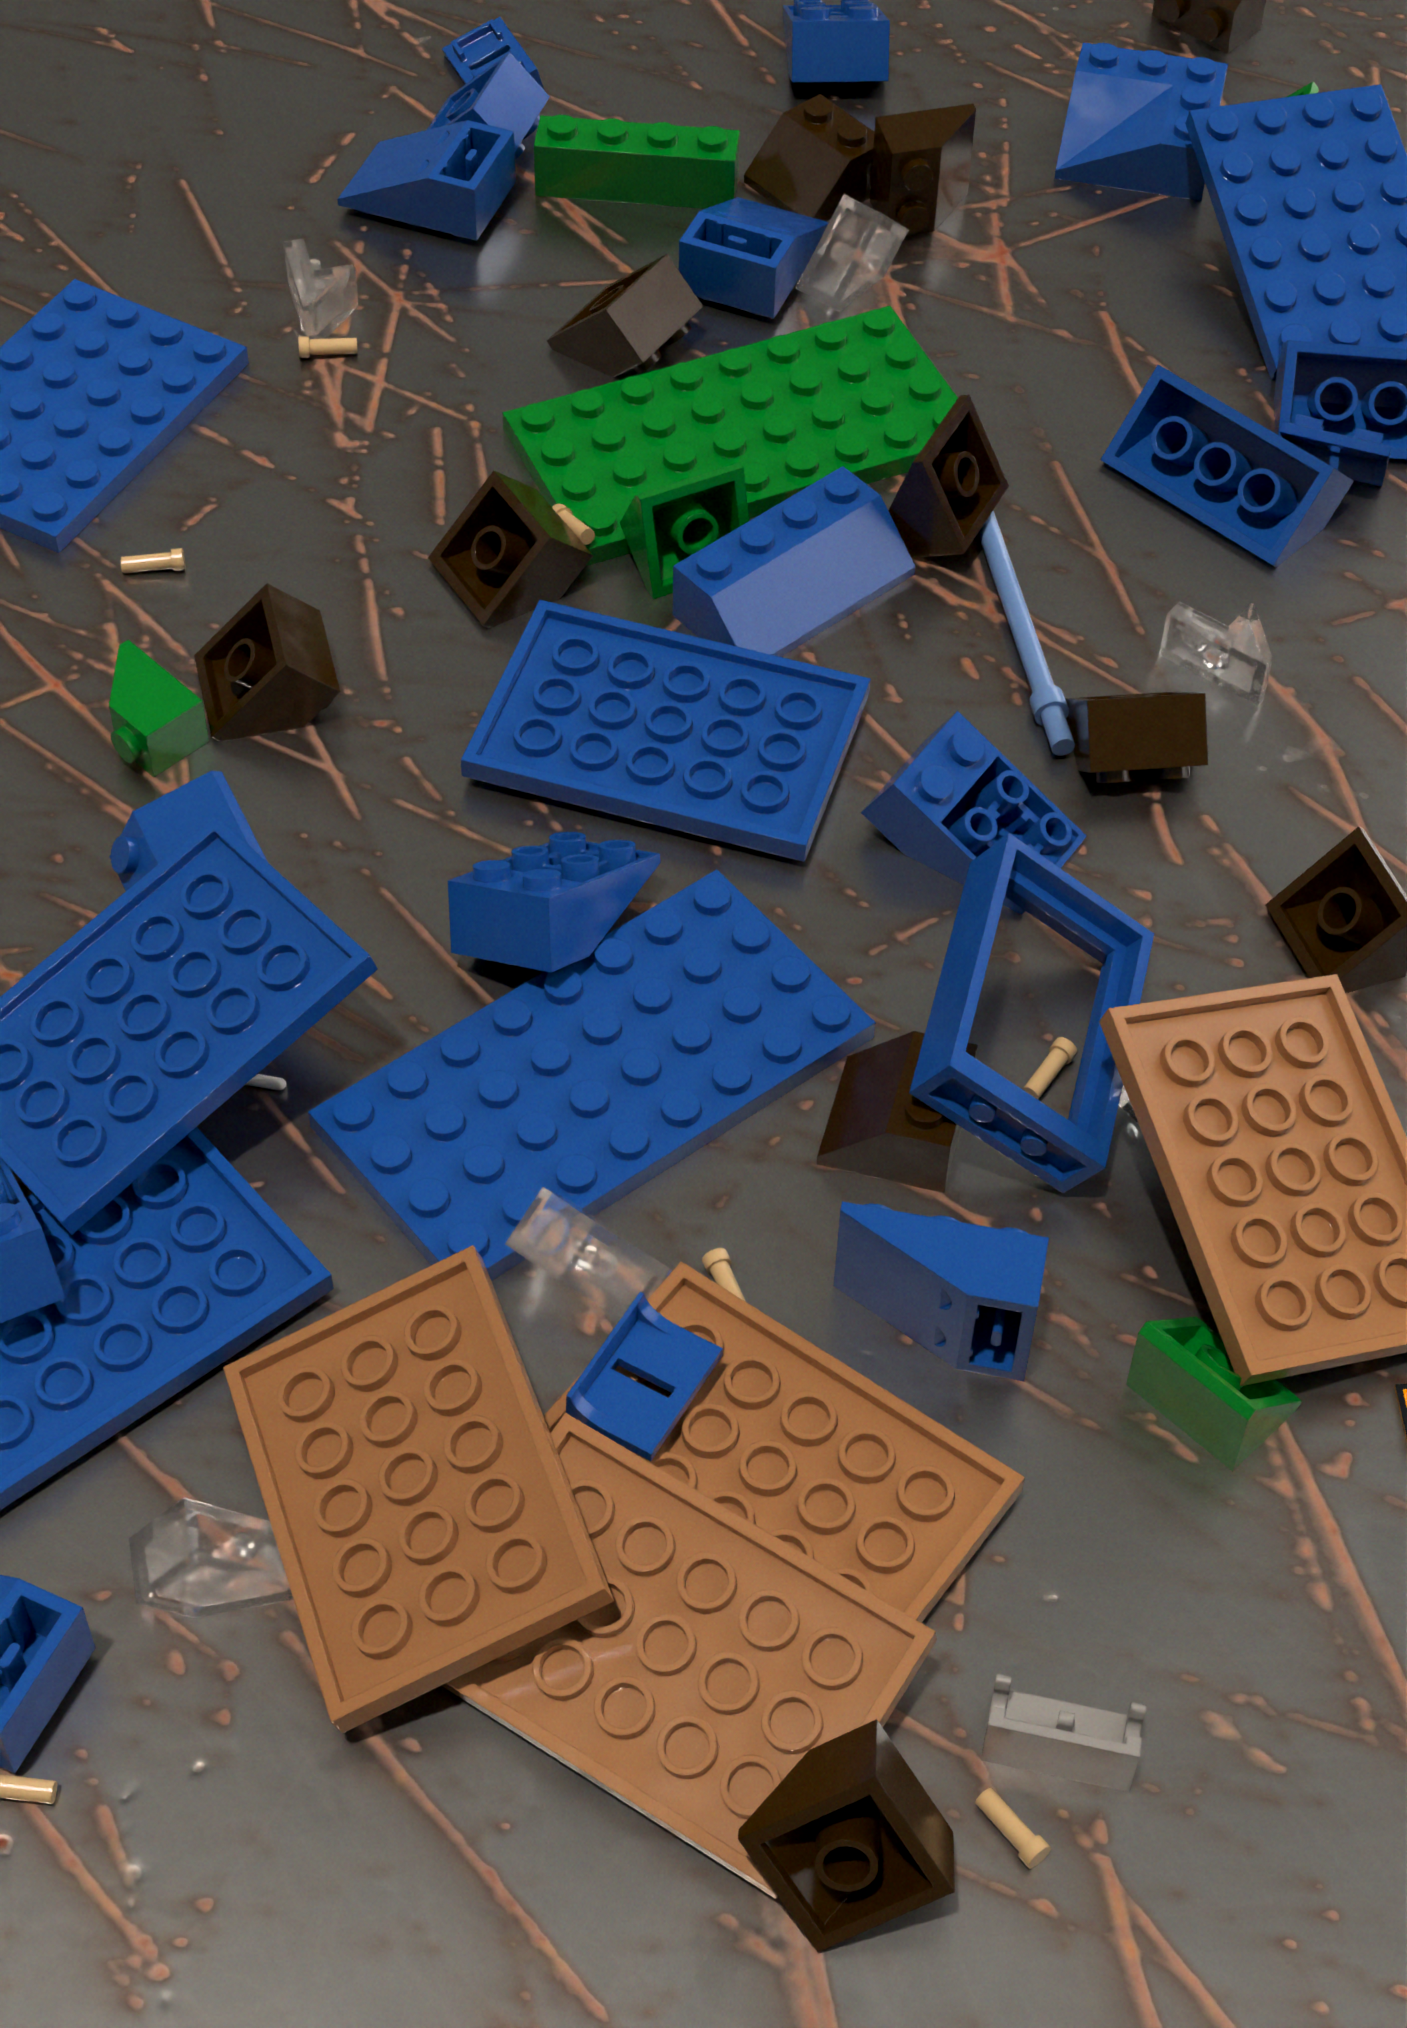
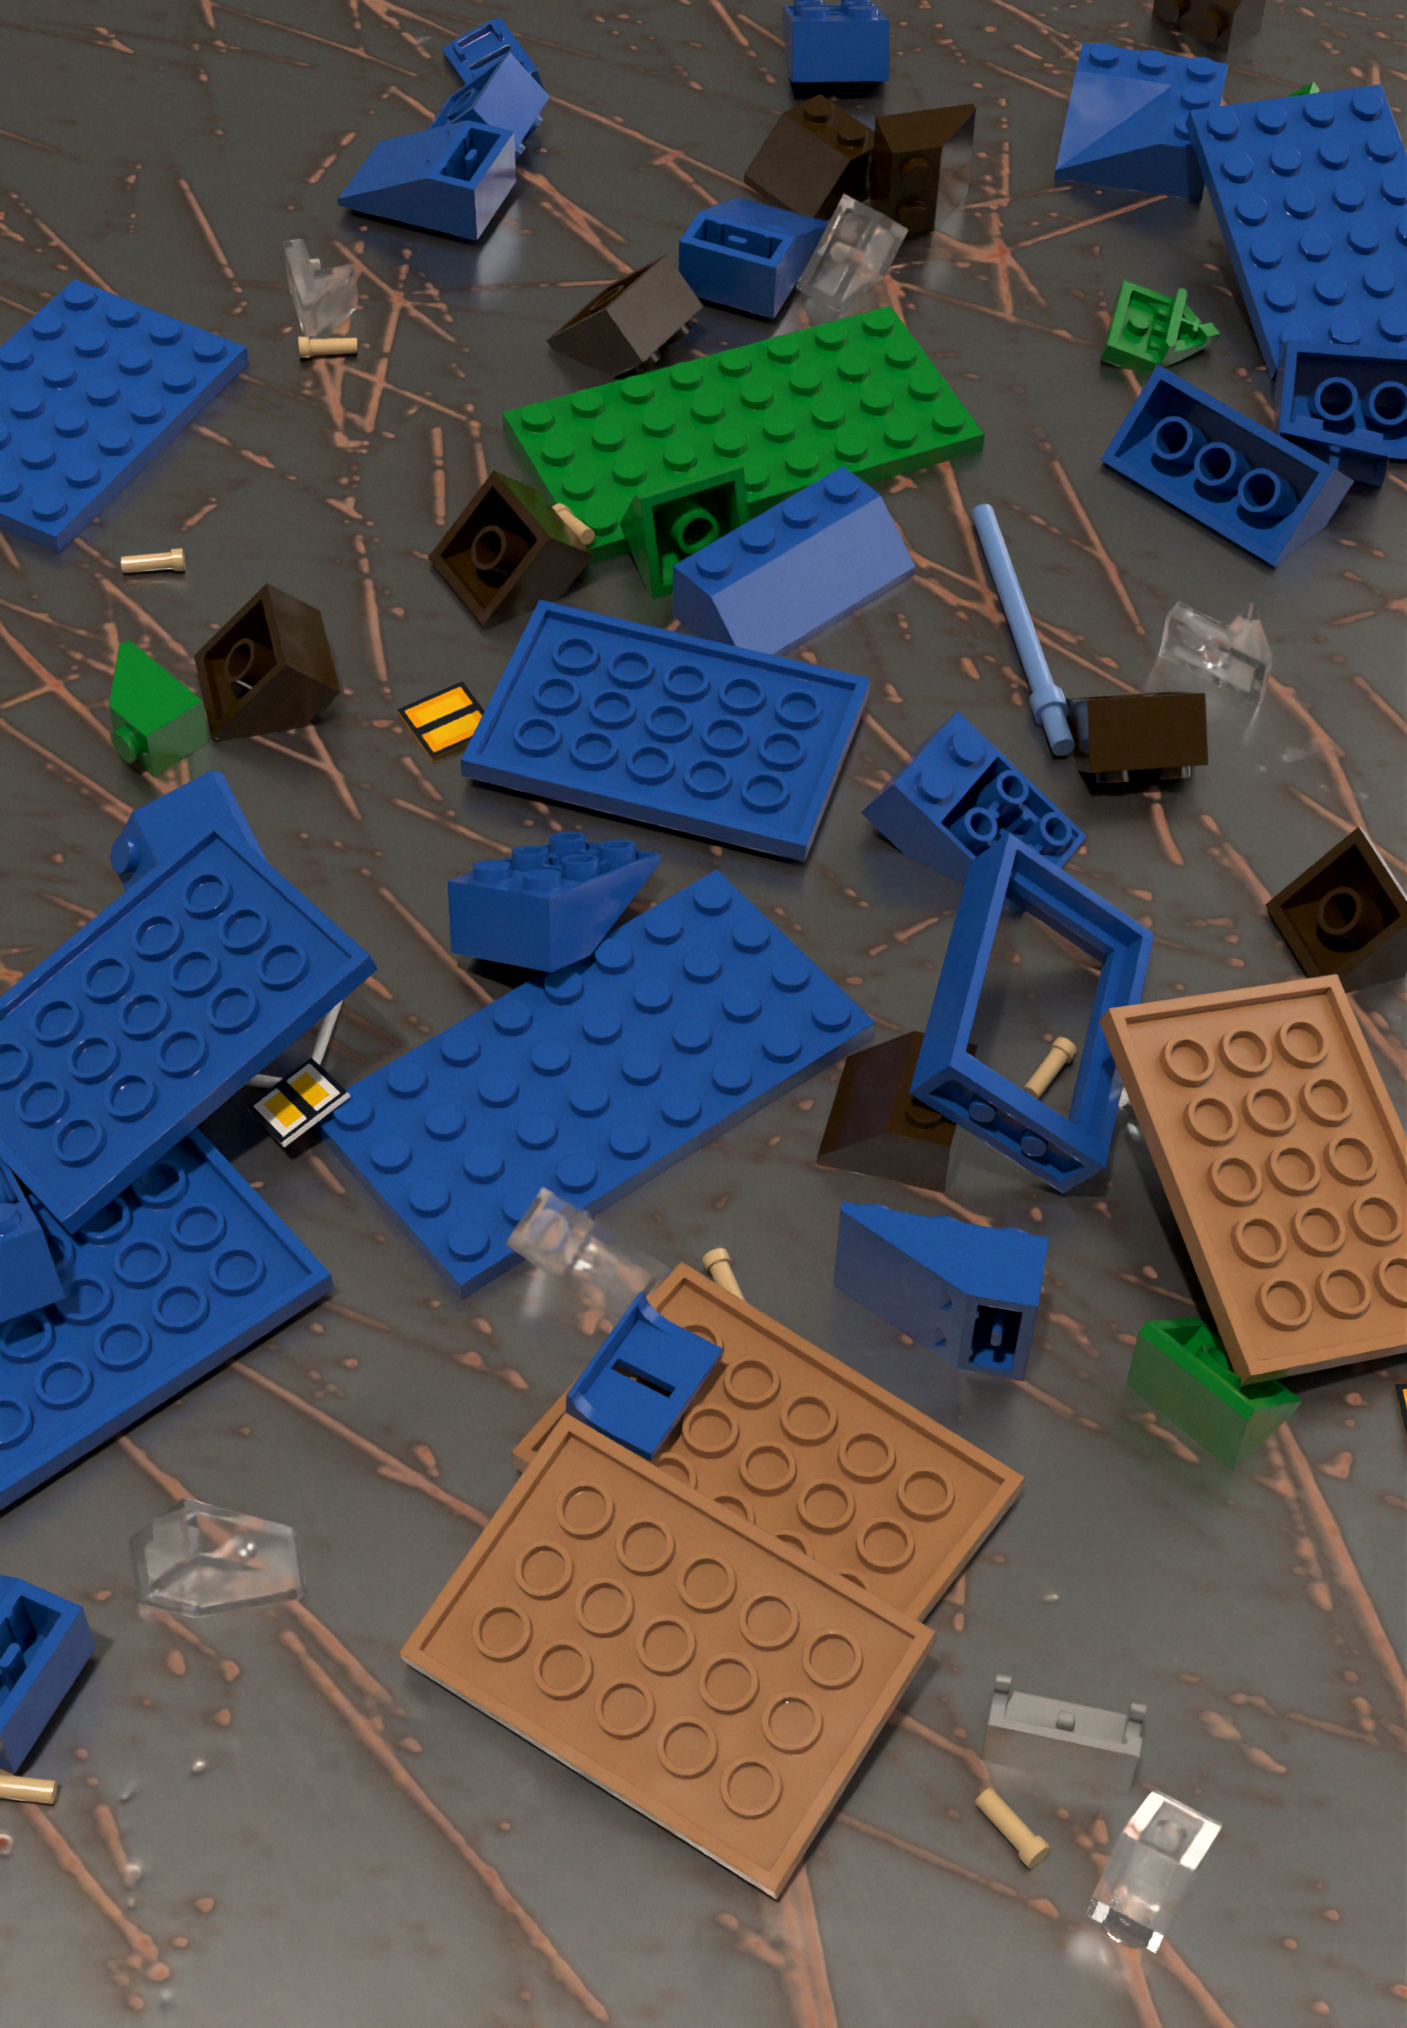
medium nougat plate [223,1245,614,1733] -> none
green brick [534,115,740,209] -> none
dark brown slope [738,1719,955,1952] -> none
dark brown slope [888,395,1009,558] -> none
none -> piece [246,1000,351,1147]
none -> piece [397,681,484,762]
none -> clear slope [1085,1788,1223,1953]
none -> green slope [1100,280,1220,373]

